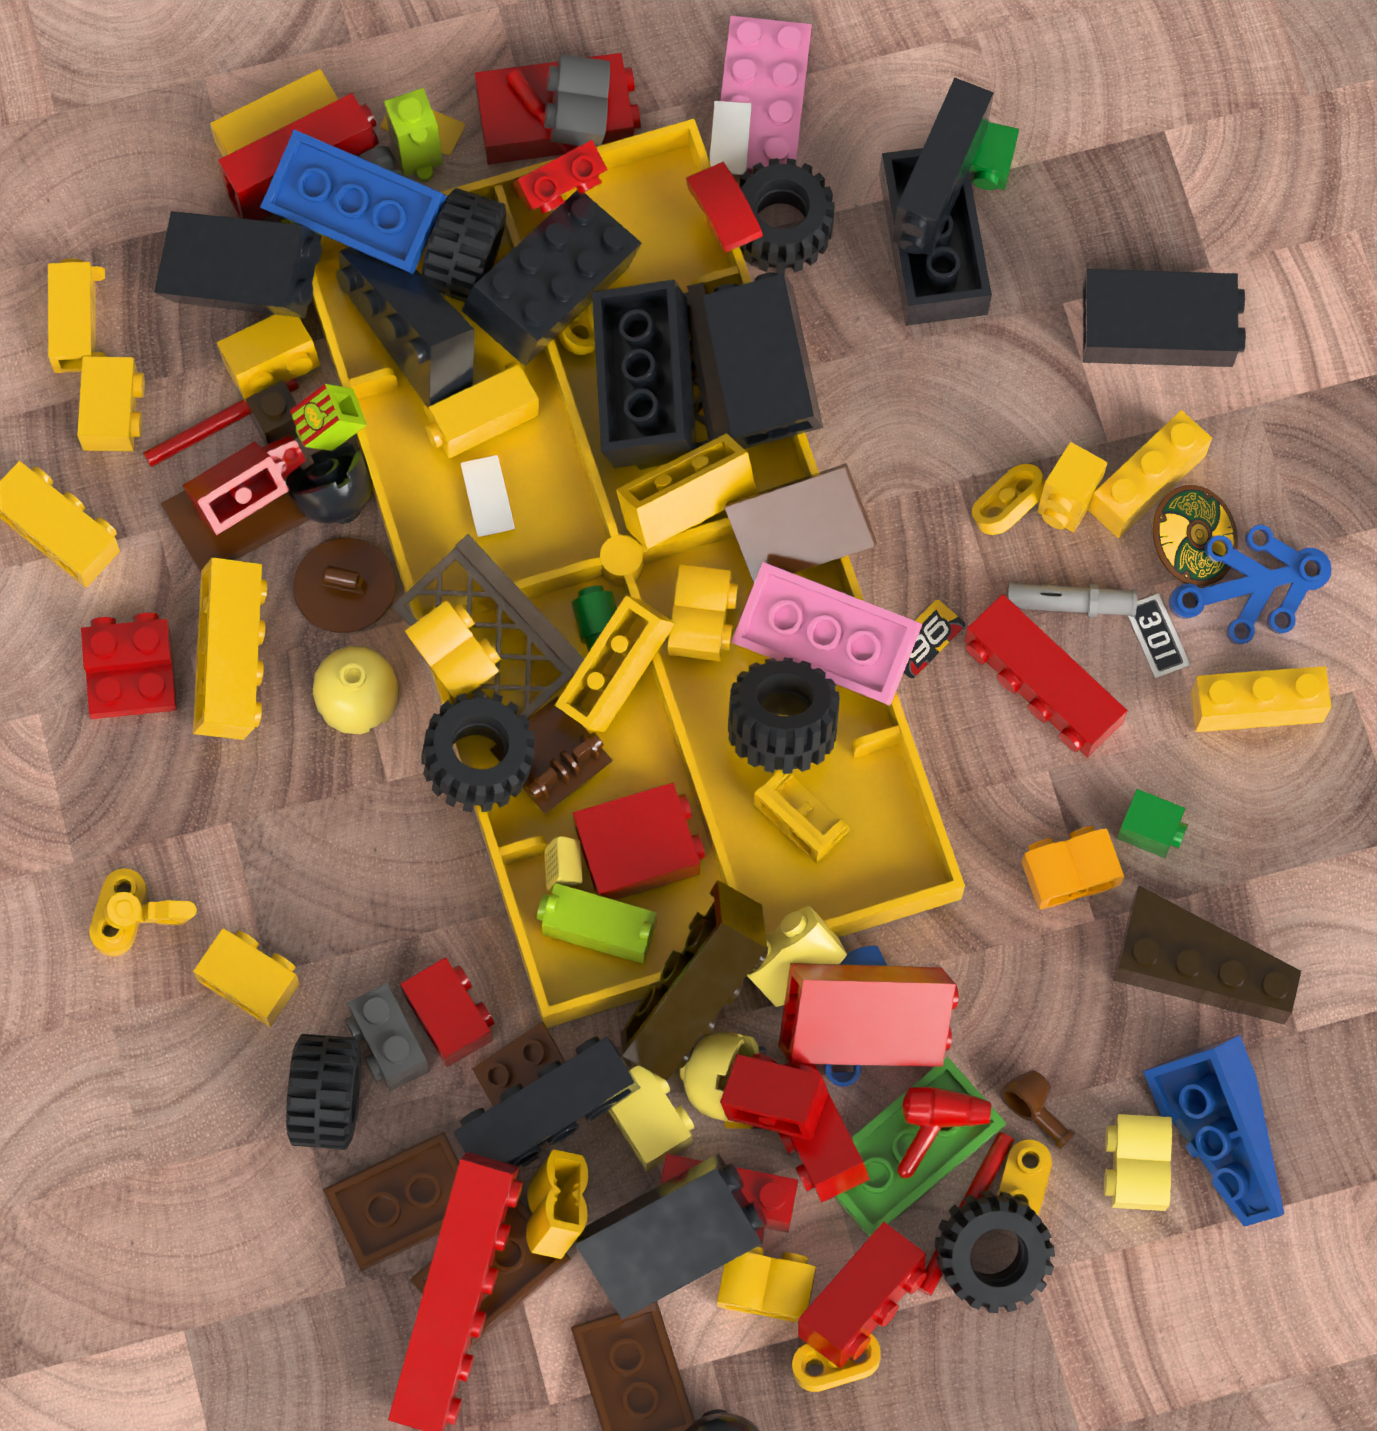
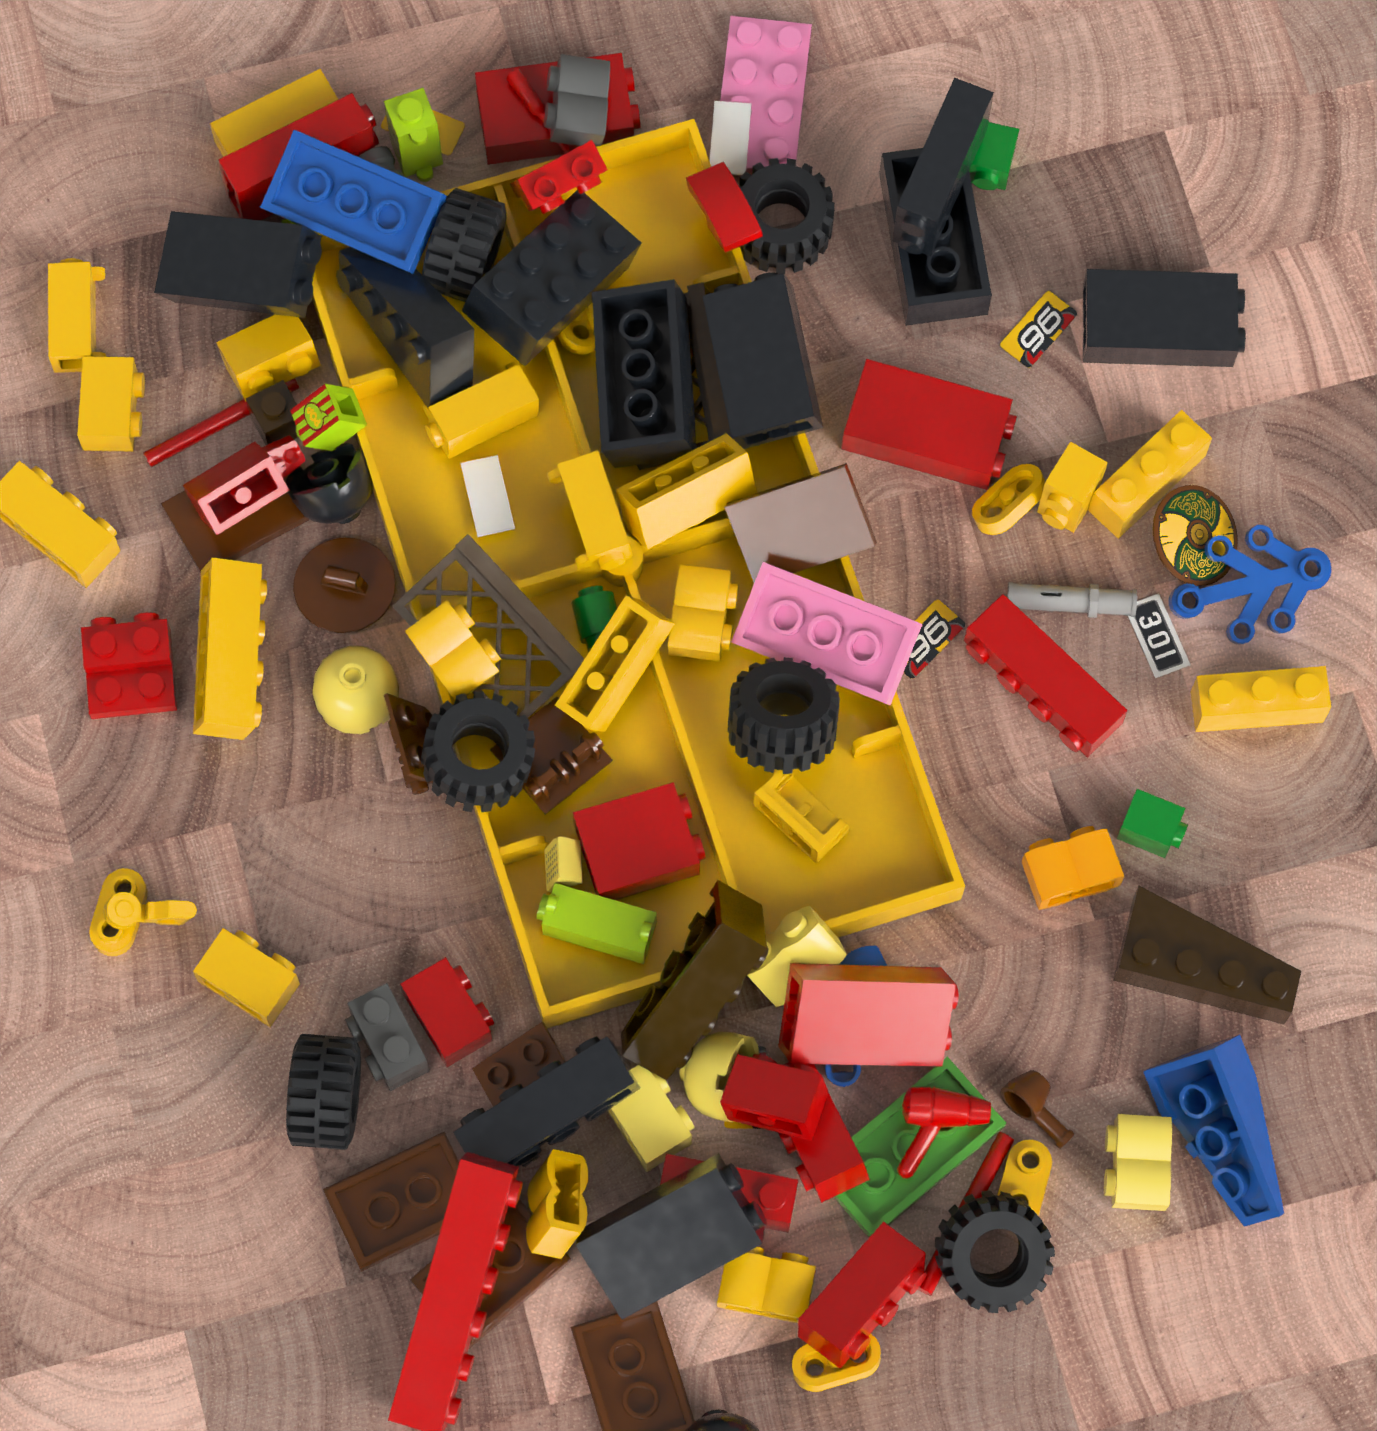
none -> reddish brown hinge [384,693,433,795]
none -> yellow brick [547,450,633,570]
none -> red brick [841,359,1017,490]
none -> sticker [1000,291,1077,368]

